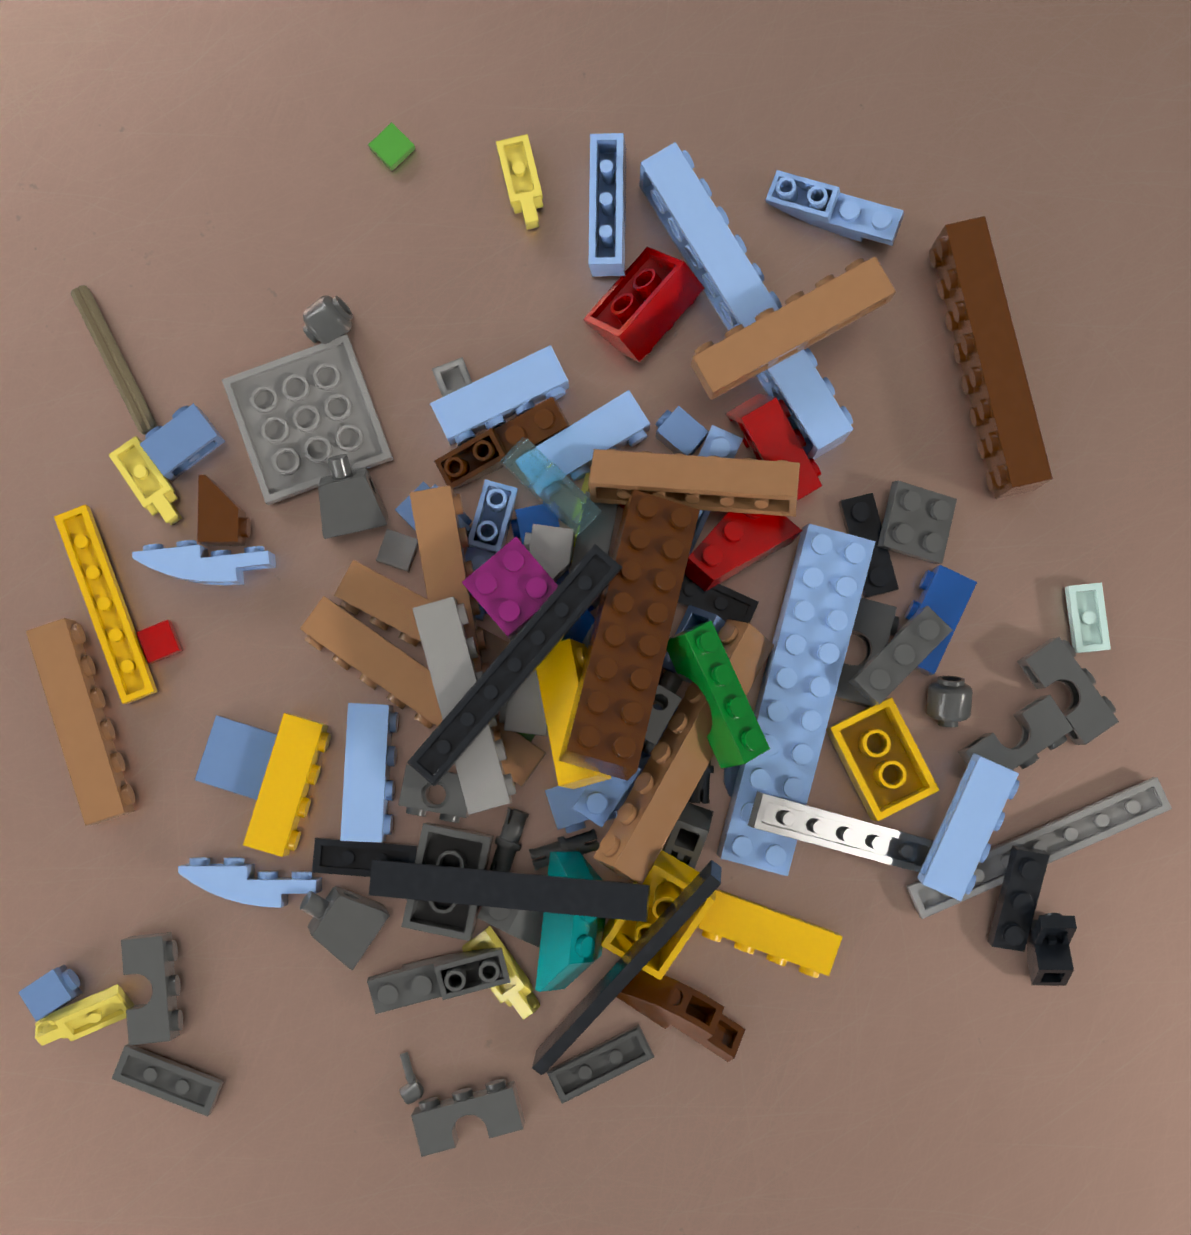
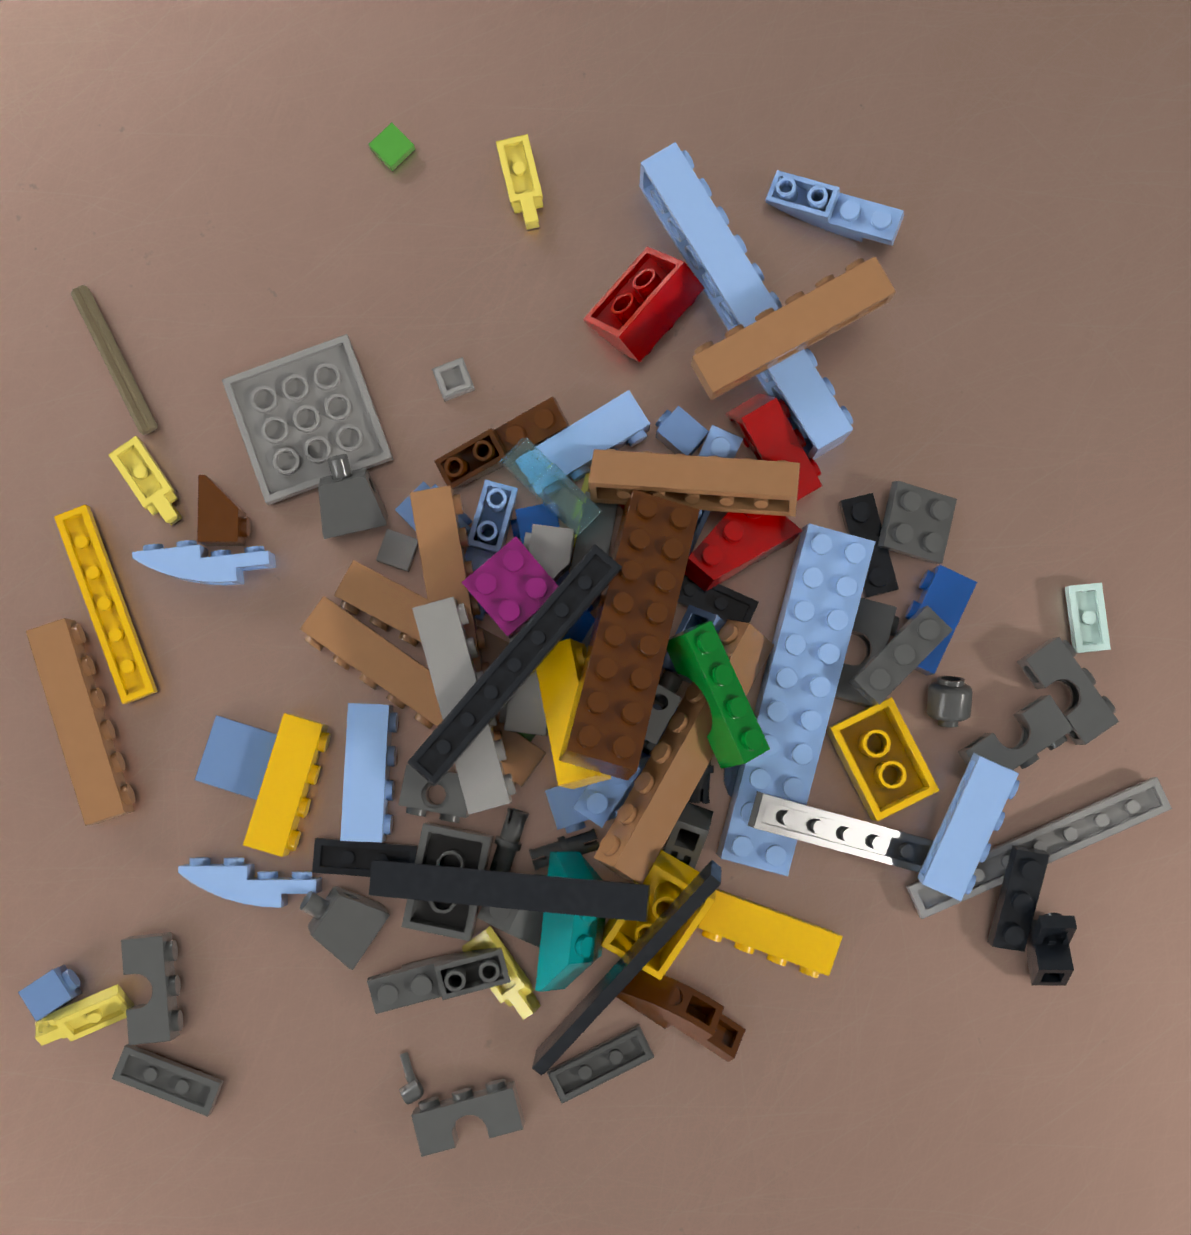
red tile [136,619,183,664] -> none
medium blue brick [140,403,225,481] -> none
dark grey head [303,295,353,344] -> none
light blue brick [430,345,569,446] -> none
light blue brick [588,133,626,277] -> none
reddish brown brick [929,216,1053,499] -> none

